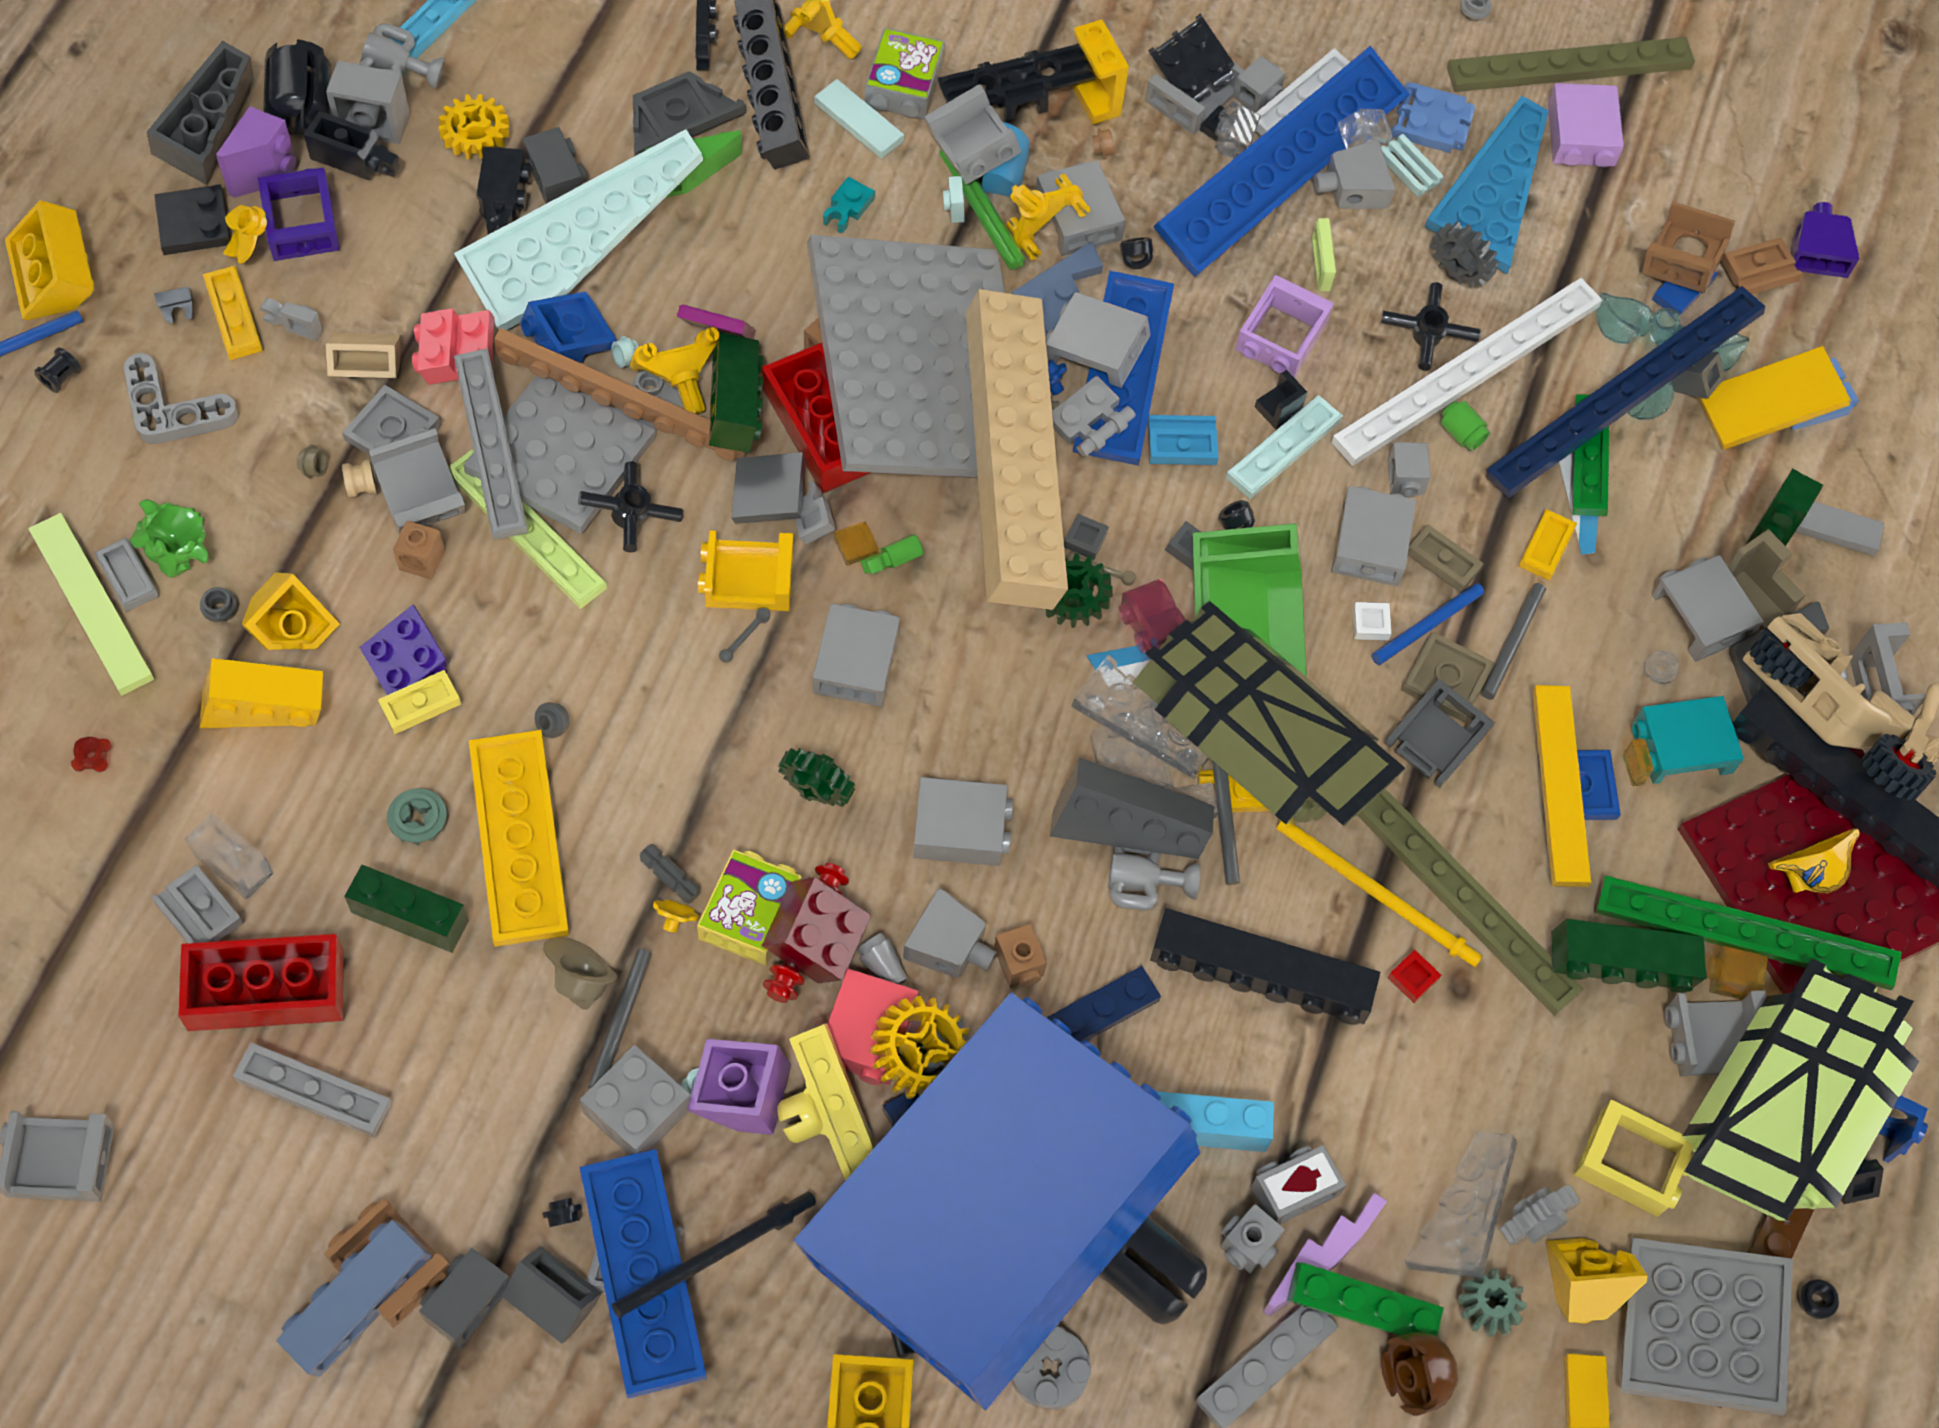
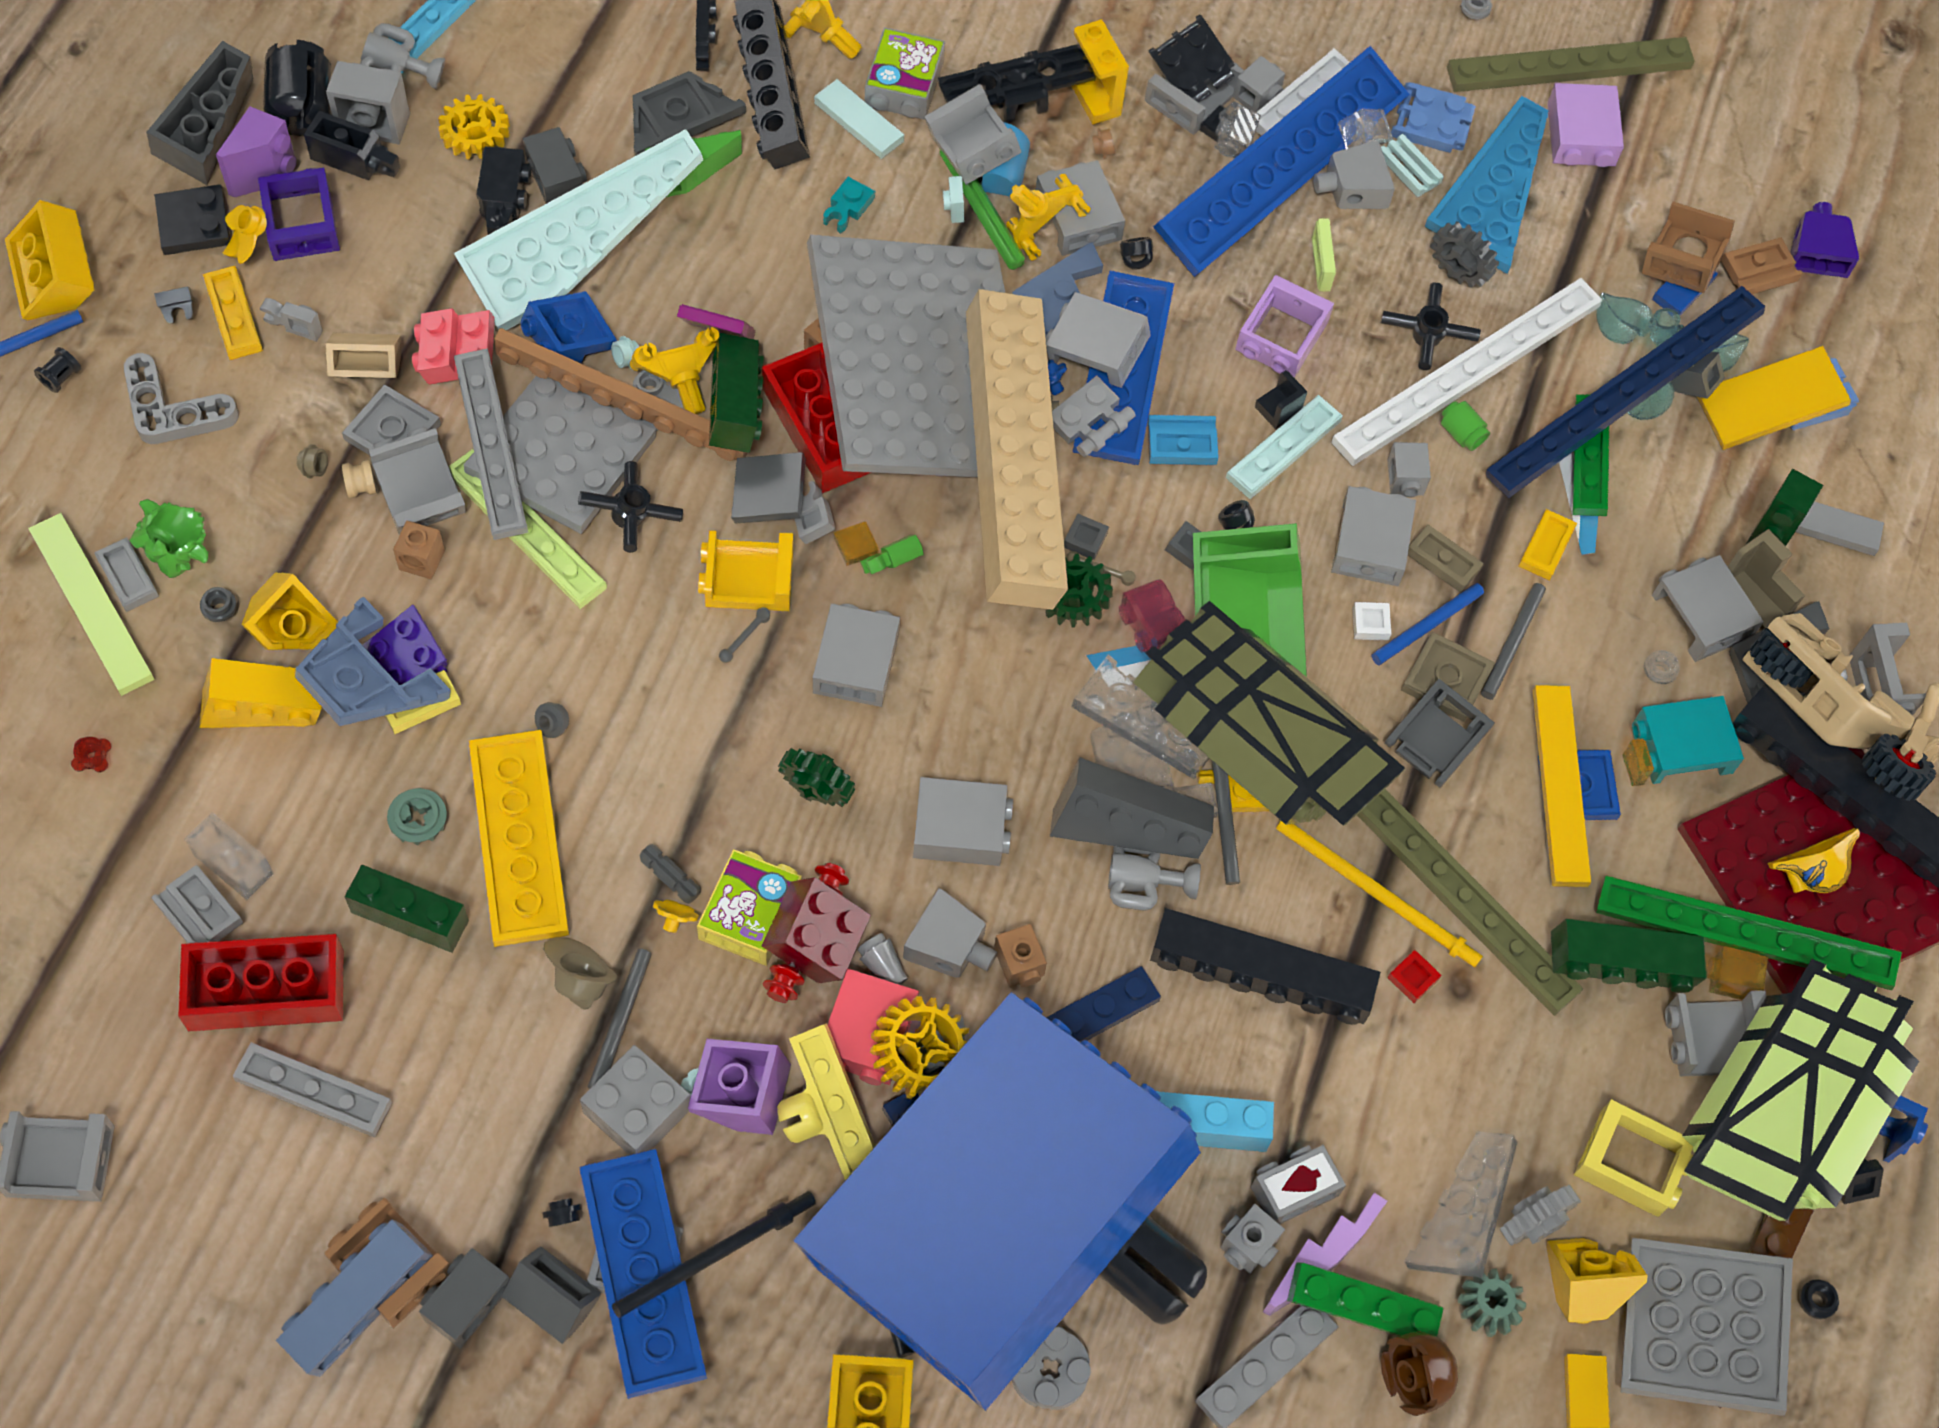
none -> sand blue wing [295,597,451,726]

